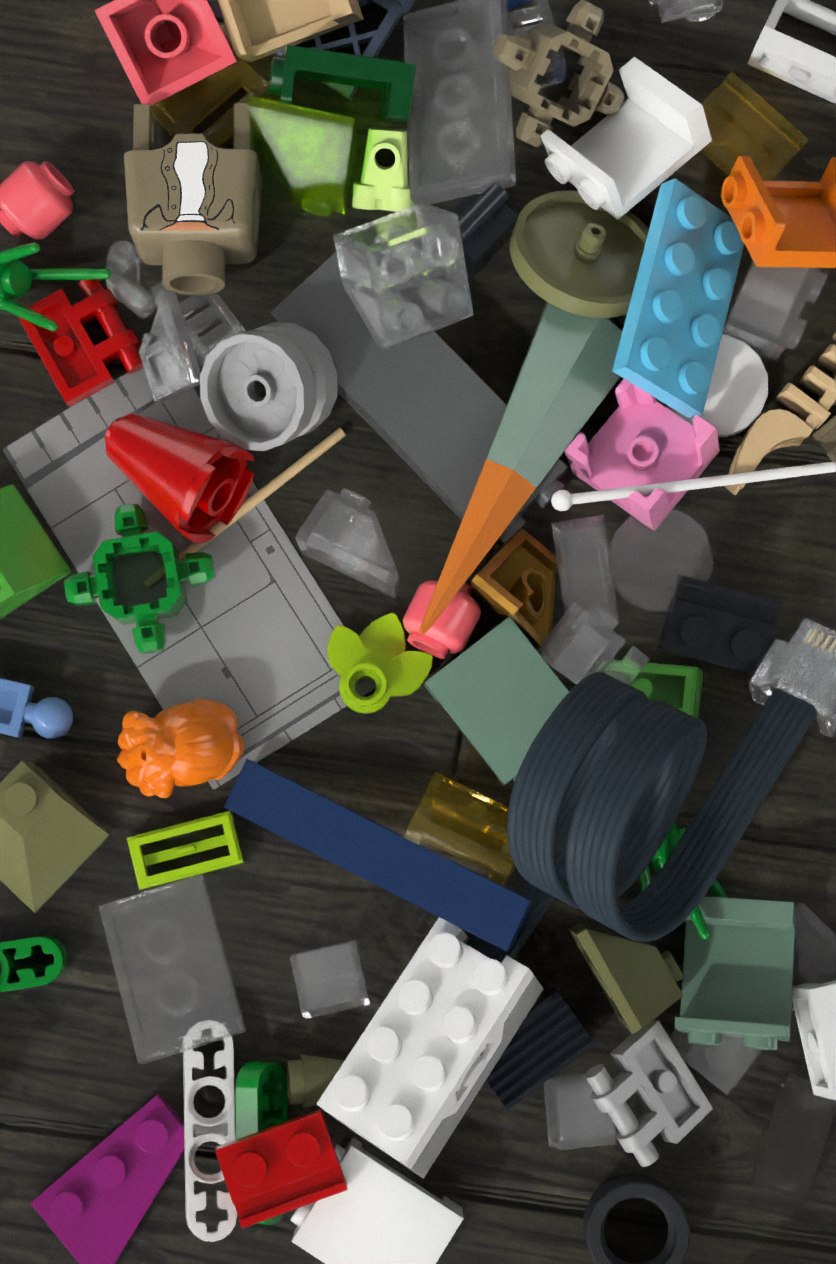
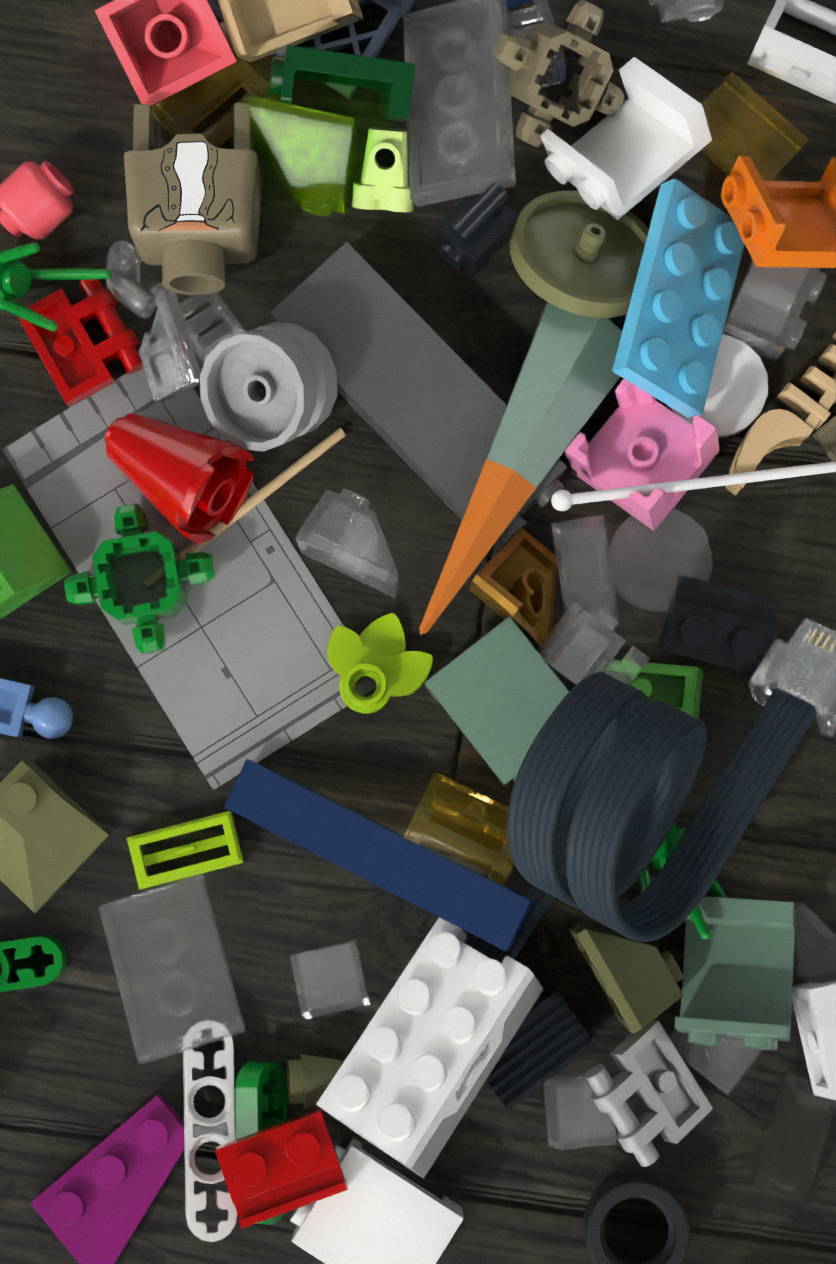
orange hair [117,699,245,798] -> none
clear slope [333,202,474,351] -> none
coral head [403,580,481,659] -> none

